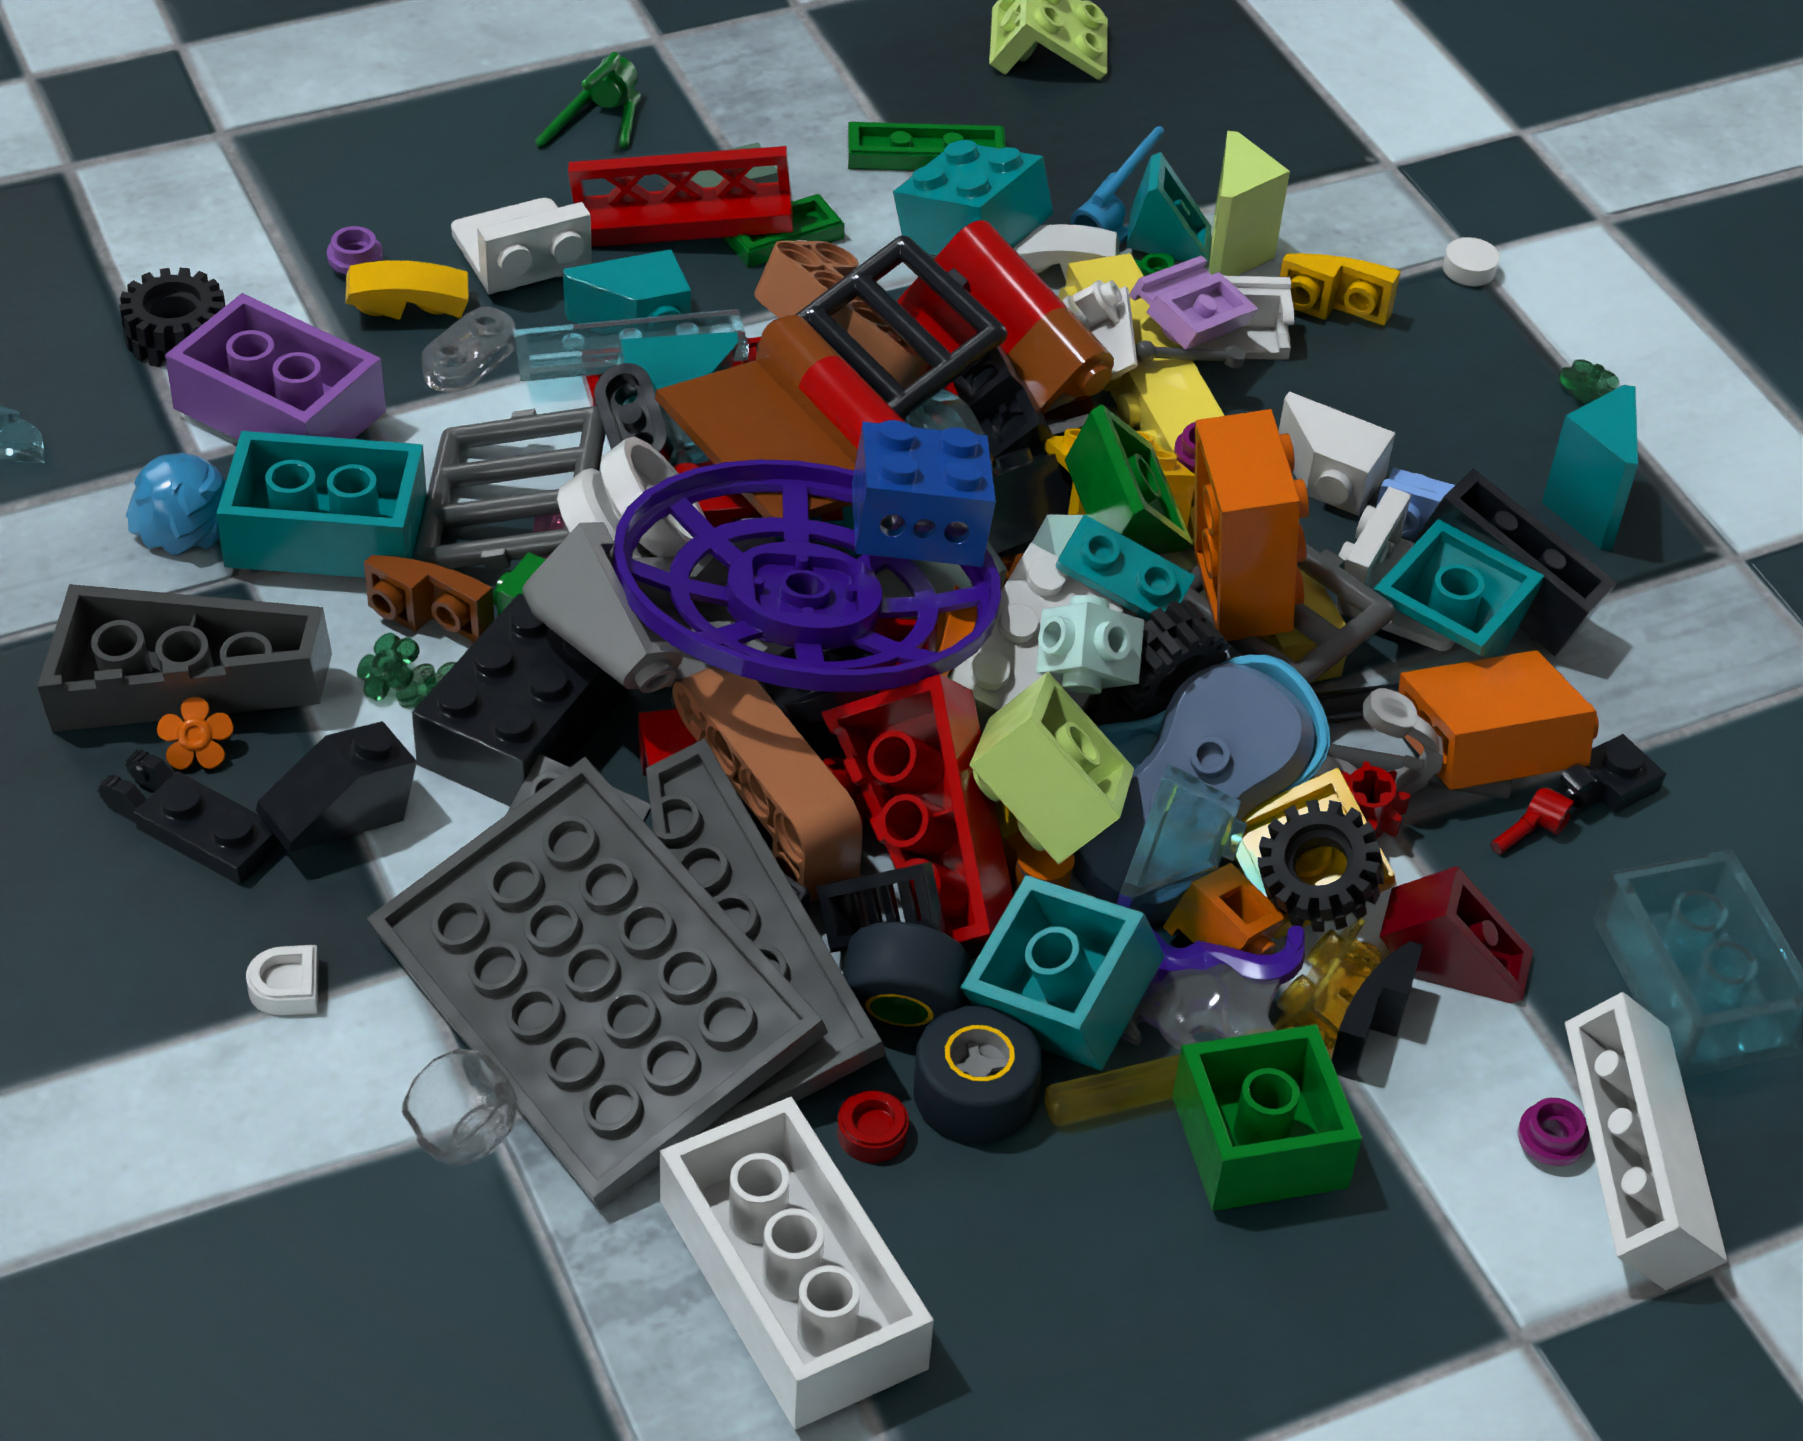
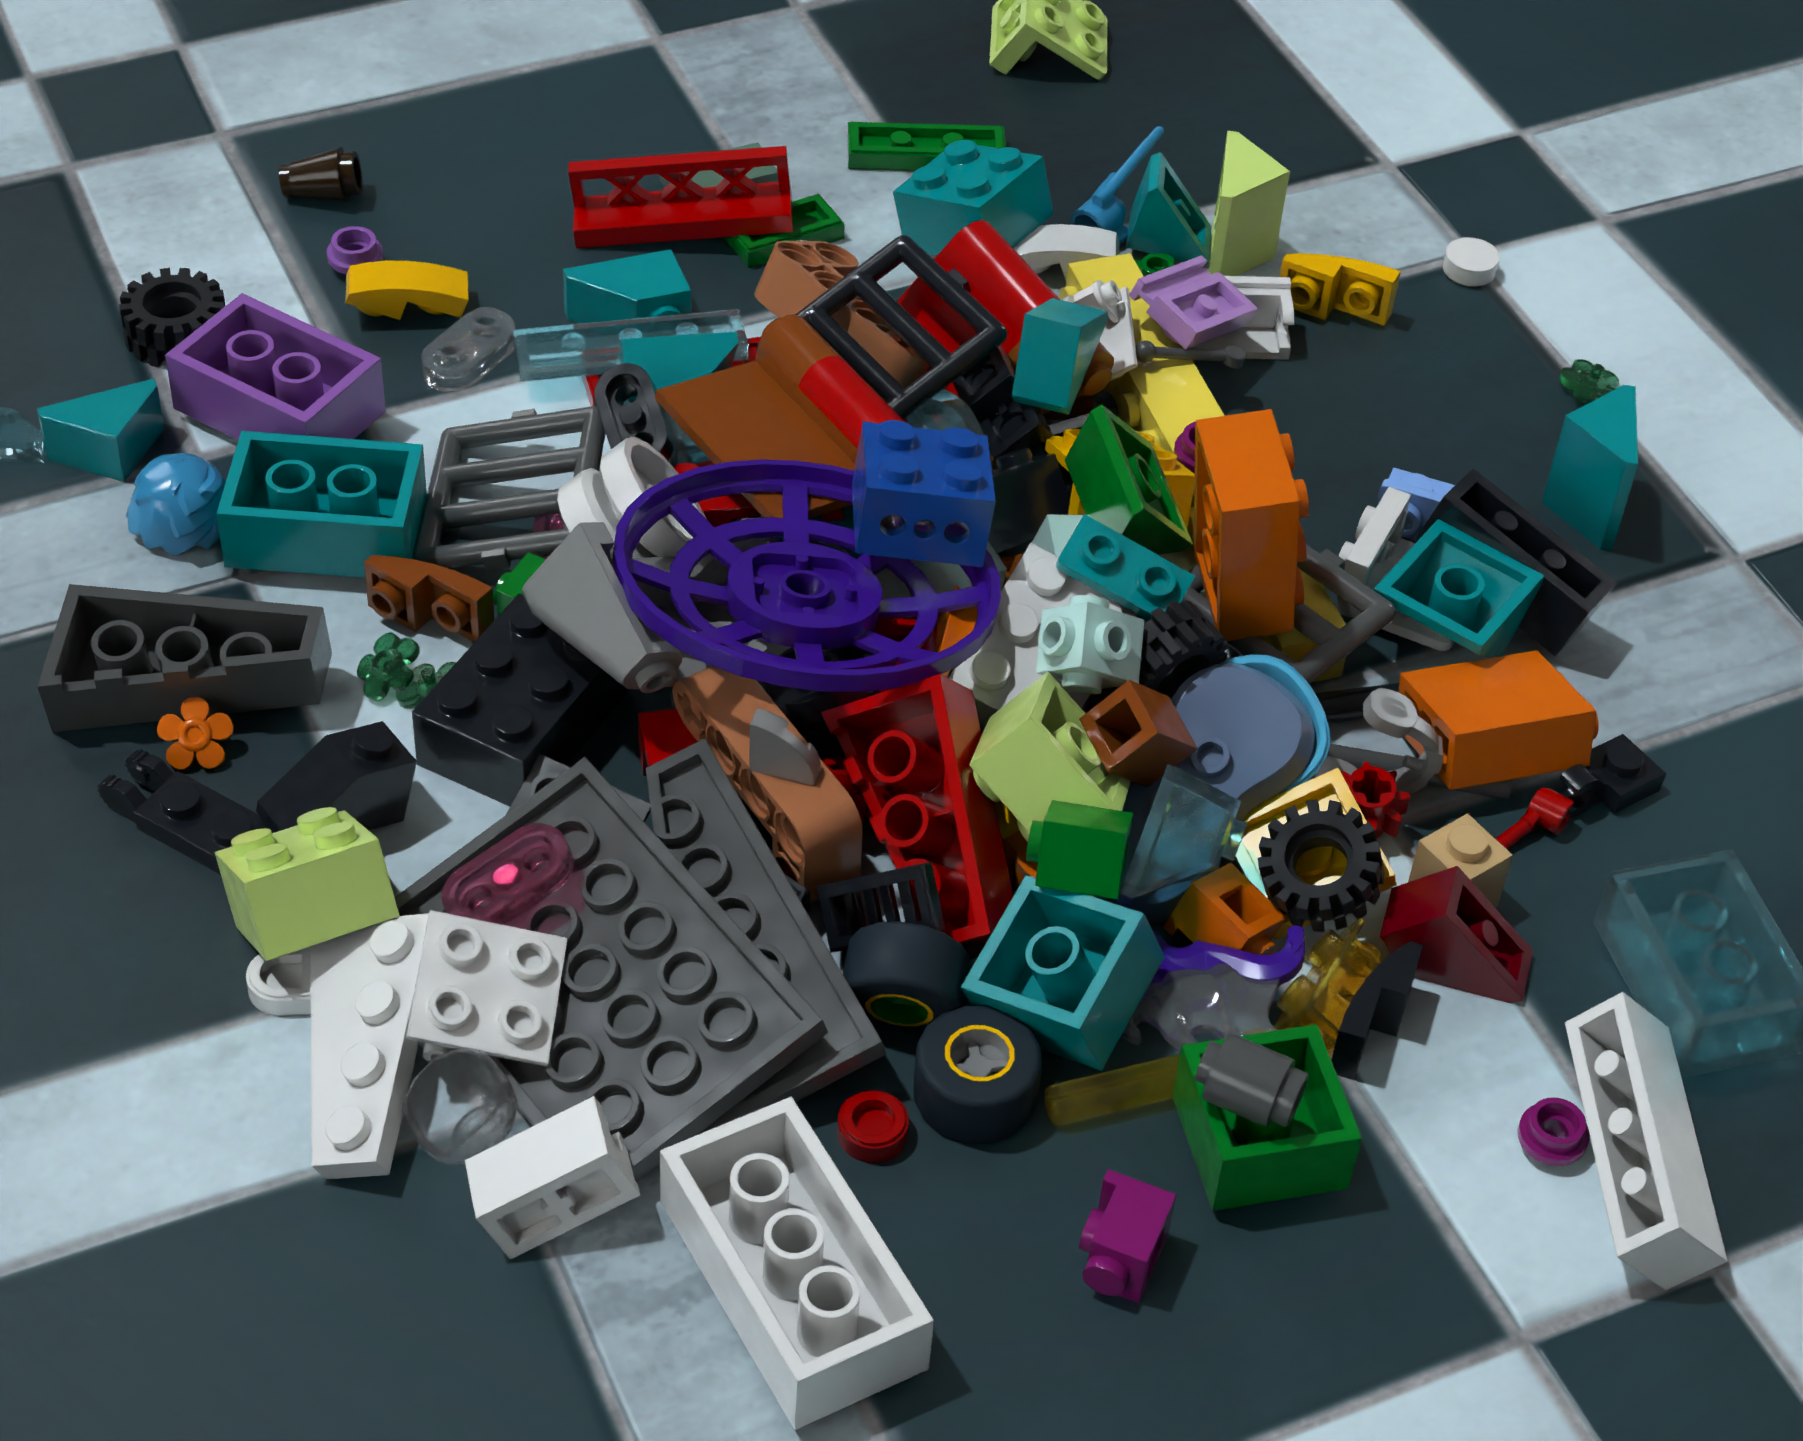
white bracket [451,198,592,295] -> none
green plant [535,52,641,149] -> none
white slope [1279,392,1395,516] -> none
none -> teal slope [37,378,164,482]
none -> yellowish green brick [214,807,400,961]
none -> dark brown cone [279,147,363,202]
none -> white wing [310,913,429,1179]
none -> white hinge [406,910,567,1066]
none -> clear pink plate [441,823,574,925]
none -> white hinge [465,1096,641,1260]
none -> light grey tile [749,708,821,786]
none -> teal slope [1012,298,1109,415]
none -> green brick [1026,800,1133,899]
none -> dark orange brick [1079,680,1198,787]
none -> magenta brick [1079,1169,1177,1303]
none -> dark grey brick [1195,1033,1309,1128]
none -> tan brick [1408,813,1513,908]

